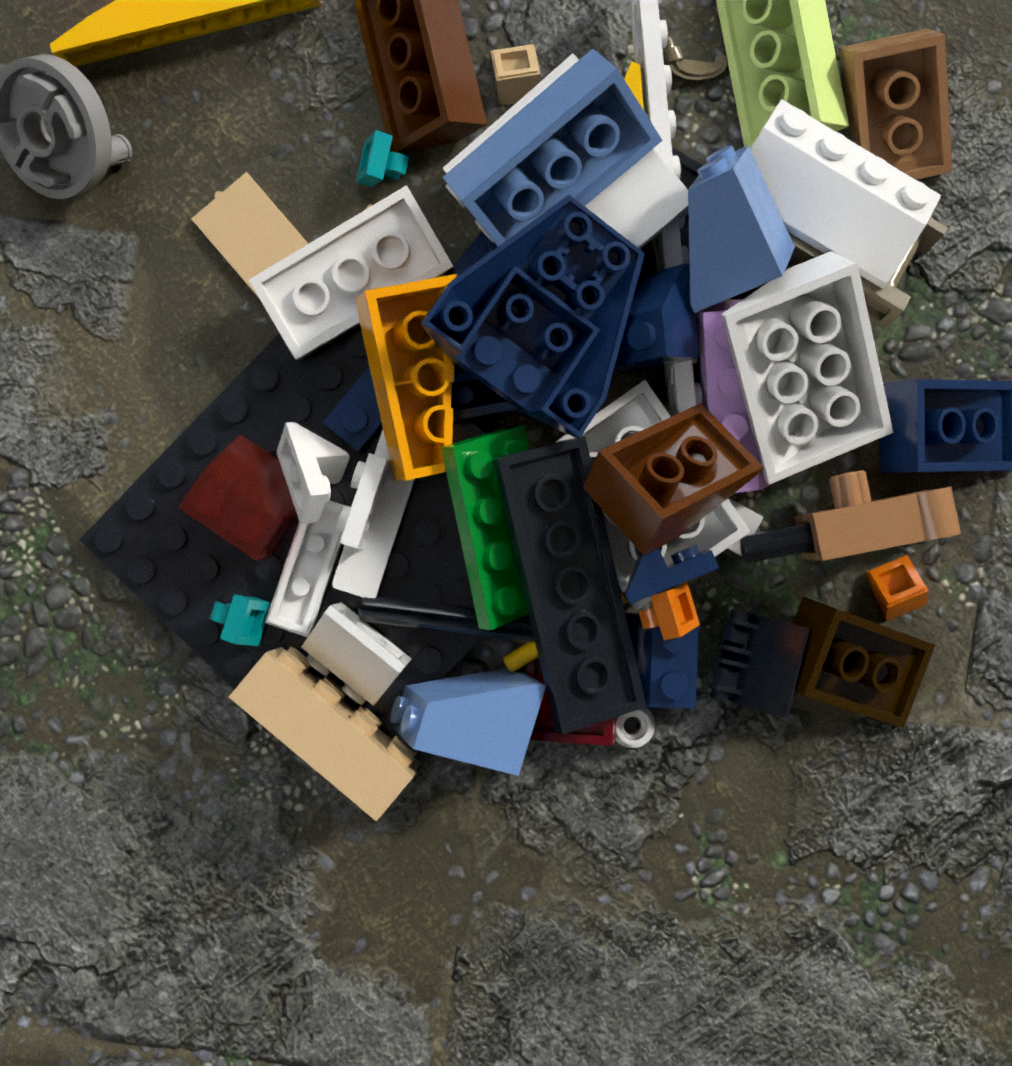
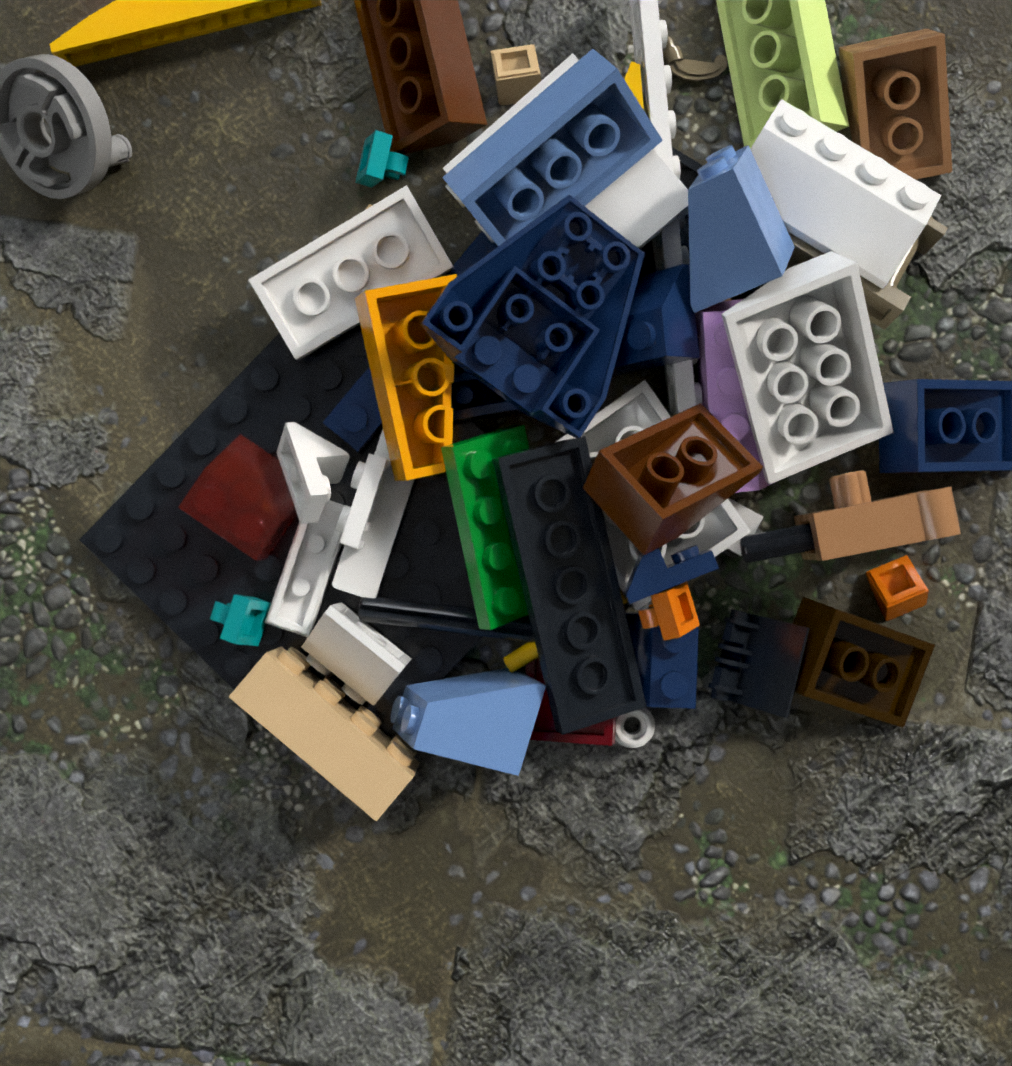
tan piece [191,172,308,298] -> none

